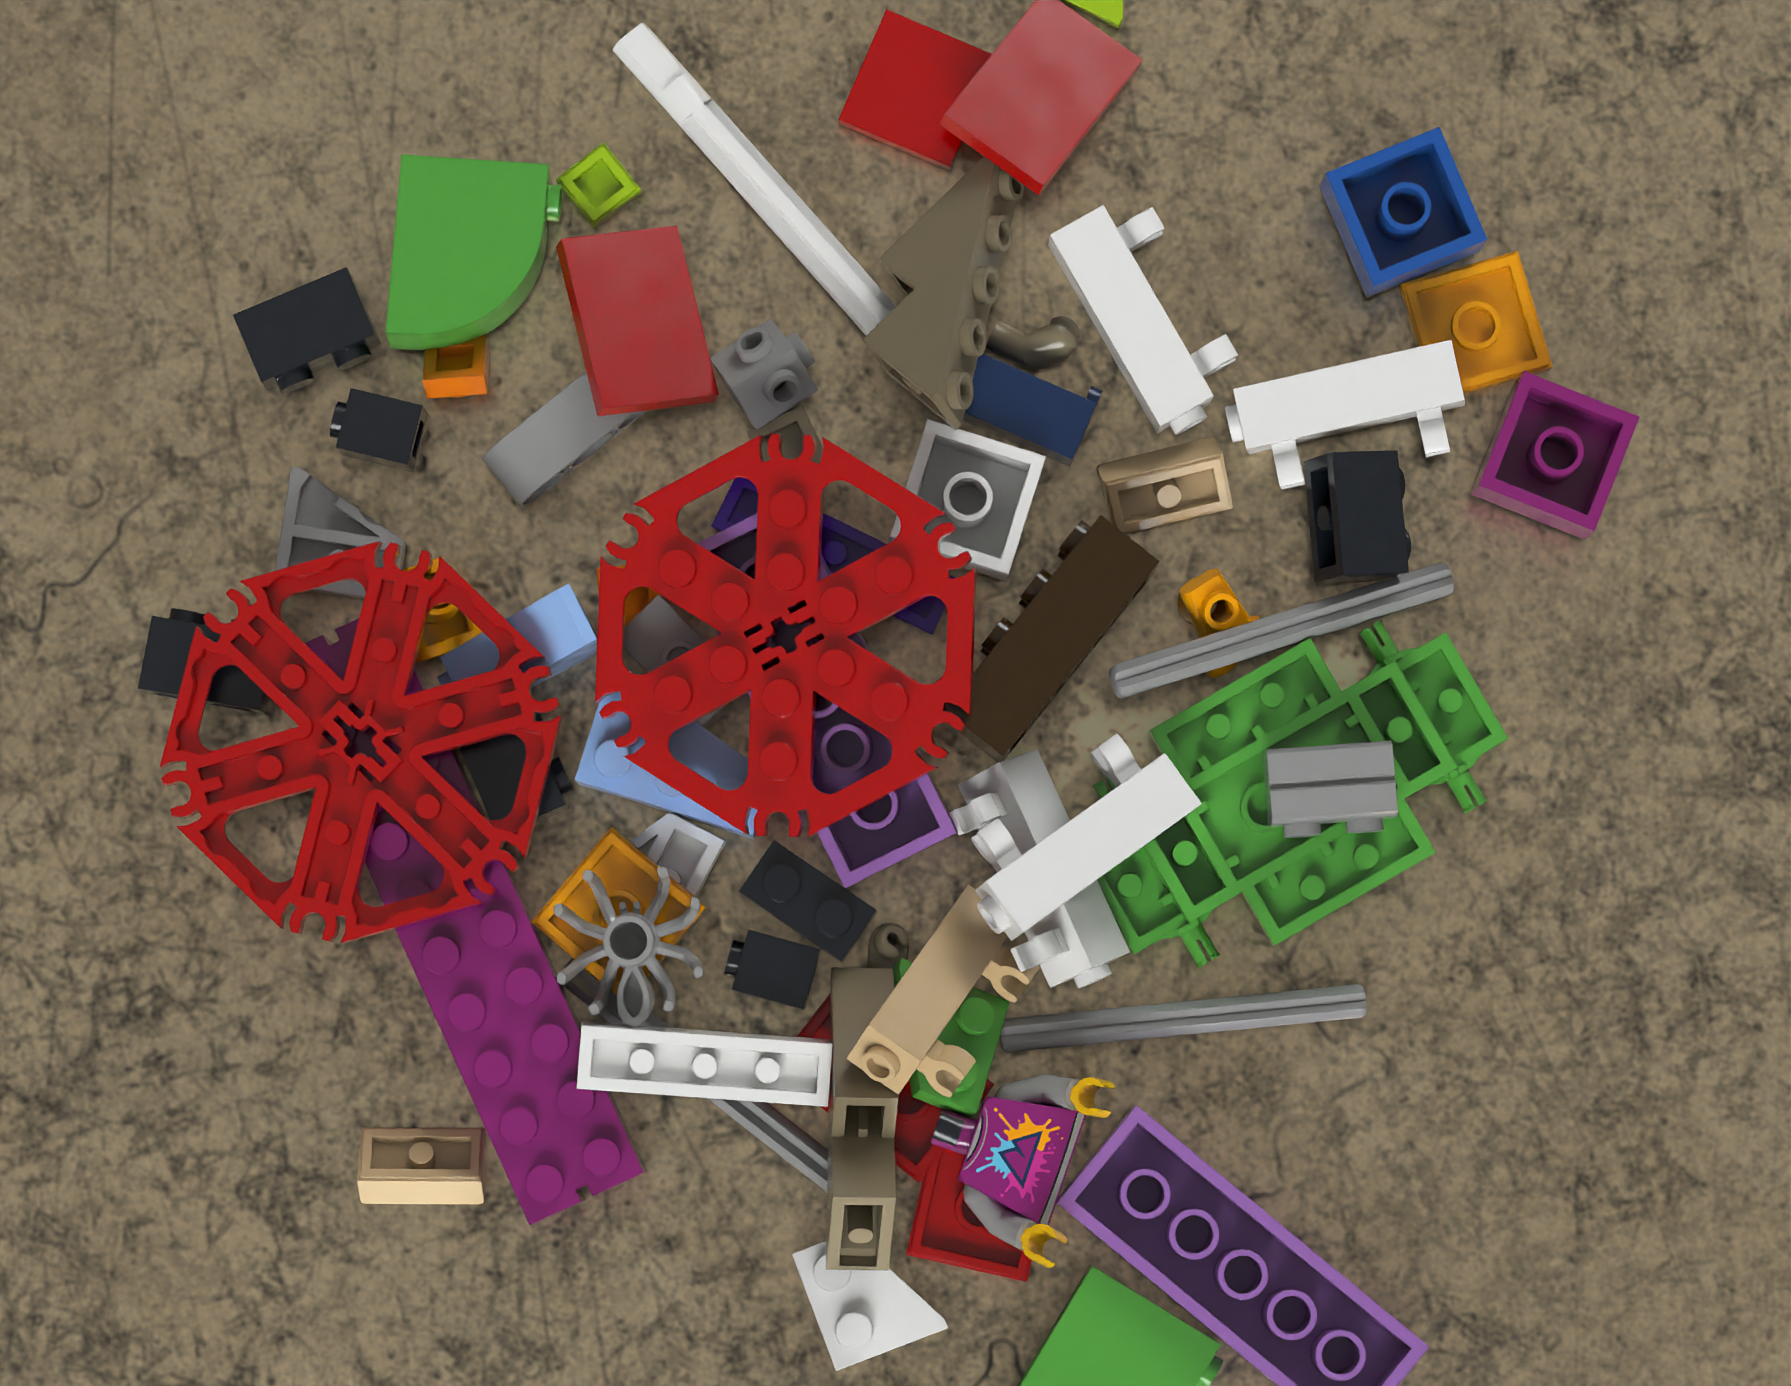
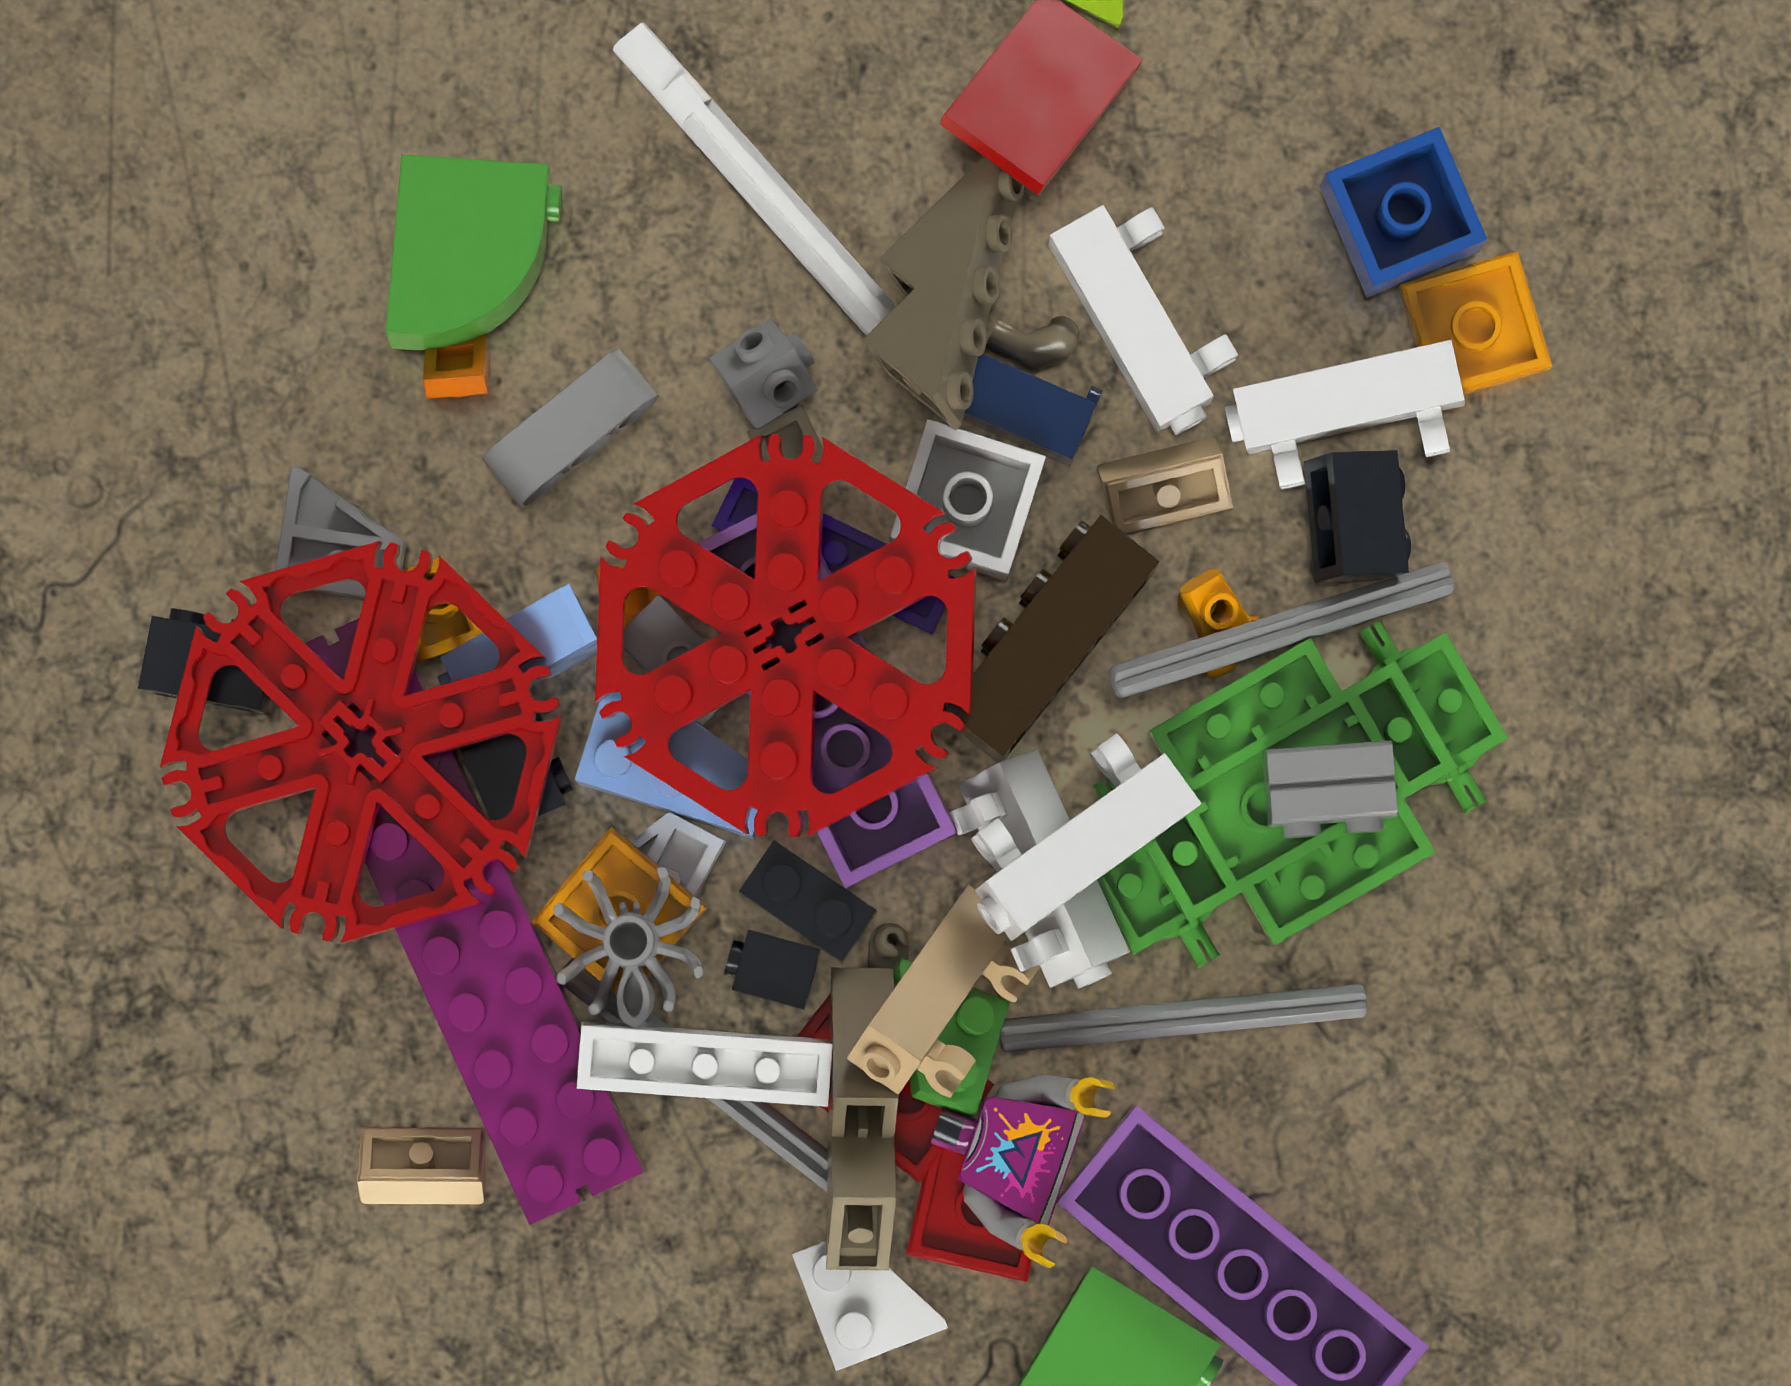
black brick [233,267,381,394] -> none
black brick [330,388,428,473] -> none
lime tile [556,142,642,230] -> none
red tile [556,226,719,417] -> none
red tile [838,9,992,171] -> none
magenta brick [1471,371,1639,540] -> none

